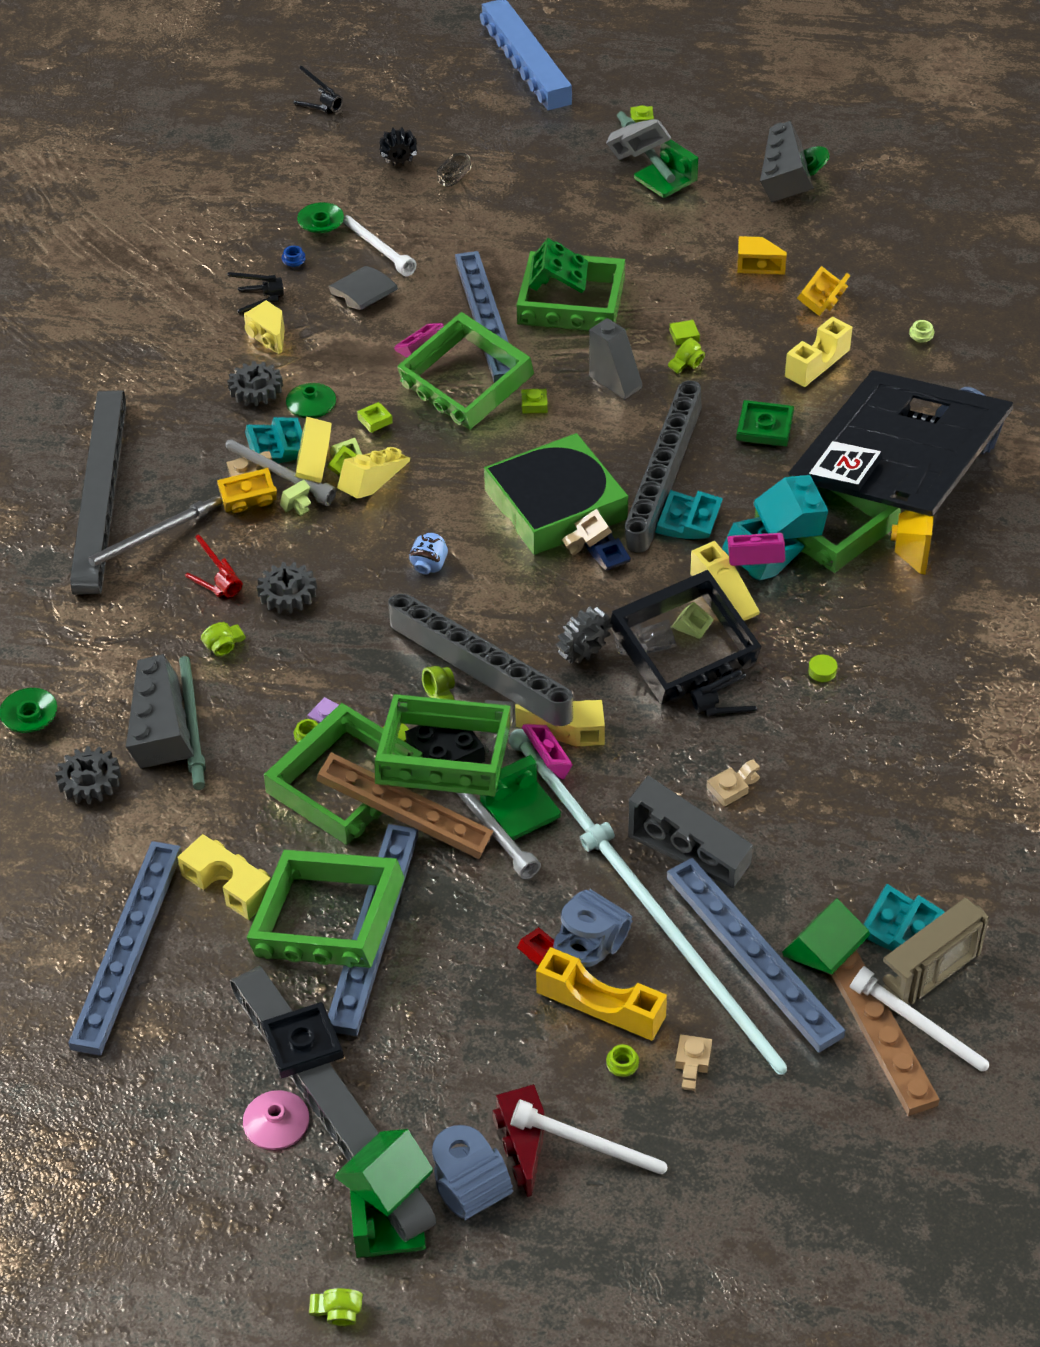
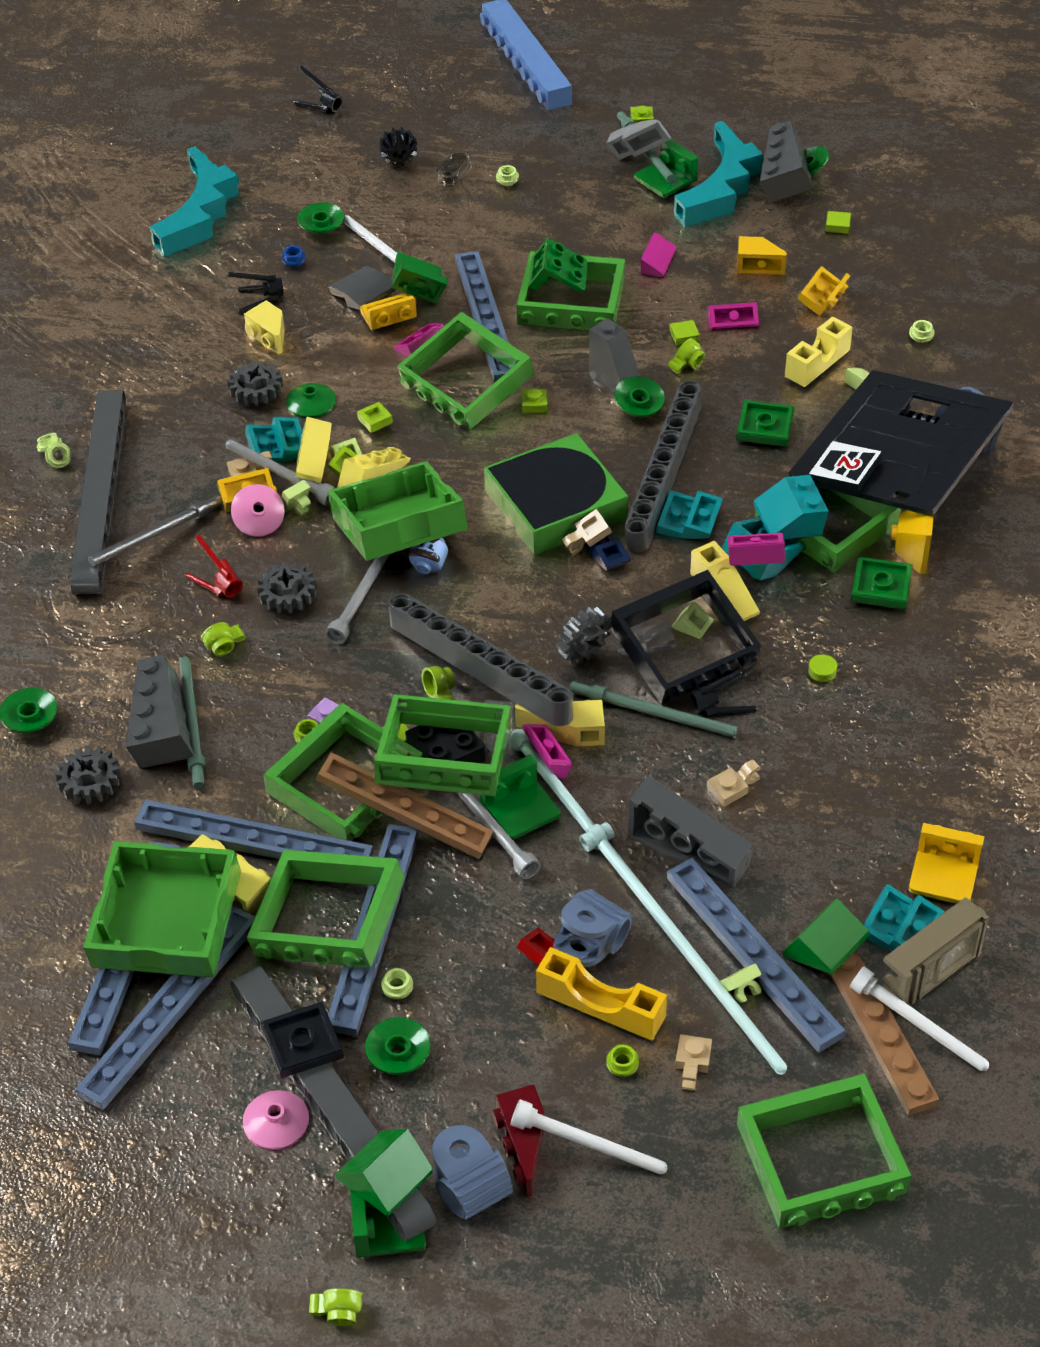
none -> yellowish green plate [36,433,62,454]
none -> yellowish green plate [45,442,71,468]
none -> sand blue plate [75,905,255,1110]
none -> bright green tile [83,841,241,978]
none -> sand blue plate [134,800,373,859]
none -> teal arch [150,146,239,257]
none -> bright pink dish [231,484,285,537]
none -> light grey piece [325,554,389,645]
none -> bright green tile [327,461,468,561]
none -> yellow bracket [360,293,417,330]
none -> green dish [365,1017,430,1075]
none -> yellowish green plate [381,968,413,999]
none -> green bracket [392,252,448,304]
none -> yellowish green plate [496,165,519,186]
none -> sand green bar [570,681,738,738]
none -> green dish [614,376,665,417]
none -> dark pink slope [641,232,677,278]
none -> teal arch [674,121,764,227]
none -> dark pink slope [707,302,759,330]
none -> yellowish green tile [720,963,762,1003]
none -> bright green window [737,1073,911,1229]
none -> lime tile [825,211,851,234]
none -> yellowish green slope [844,368,869,390]
none -> green plate [850,557,913,610]
none -> yellow bracket [909,823,985,904]

